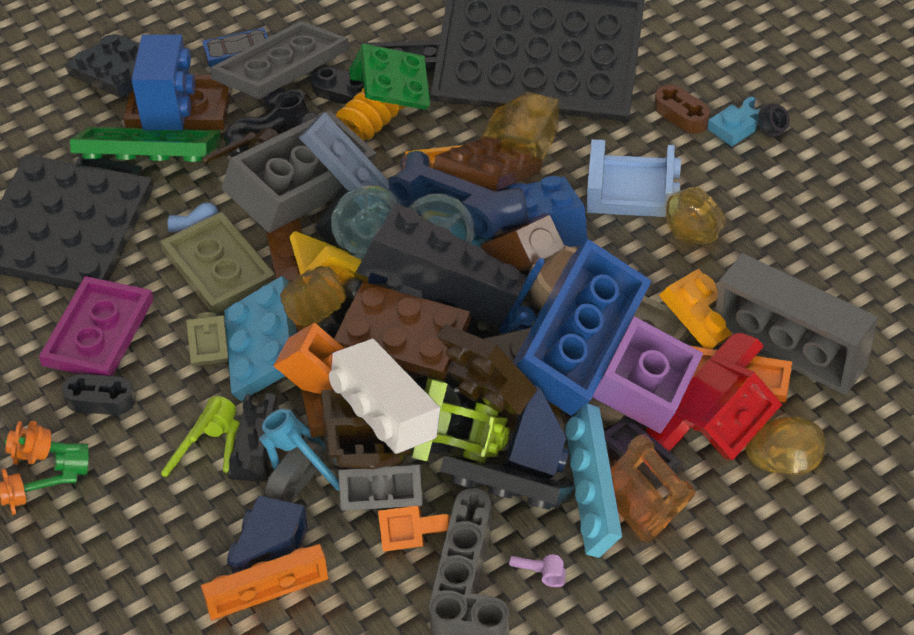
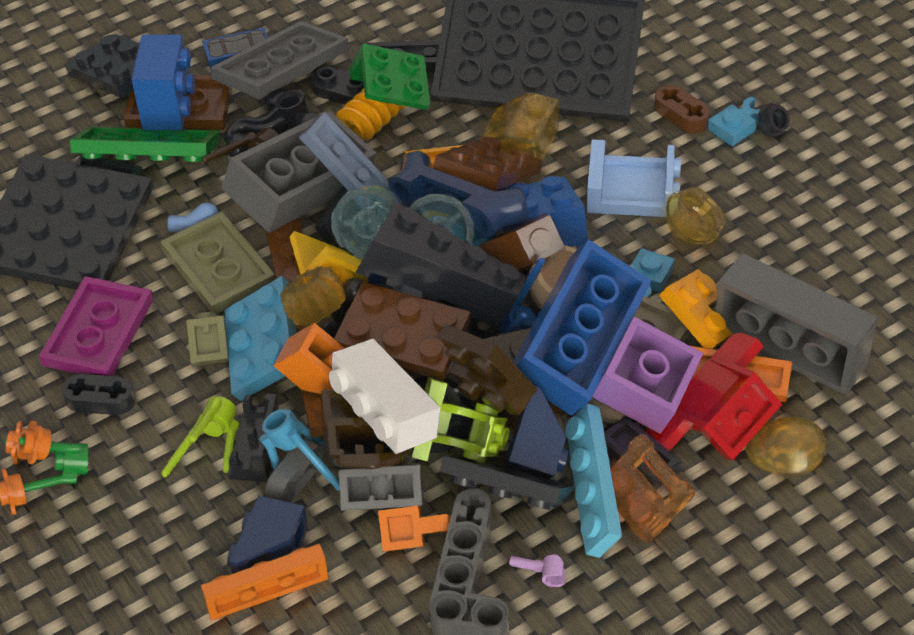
none -> dark azure plate [630,248,675,299]

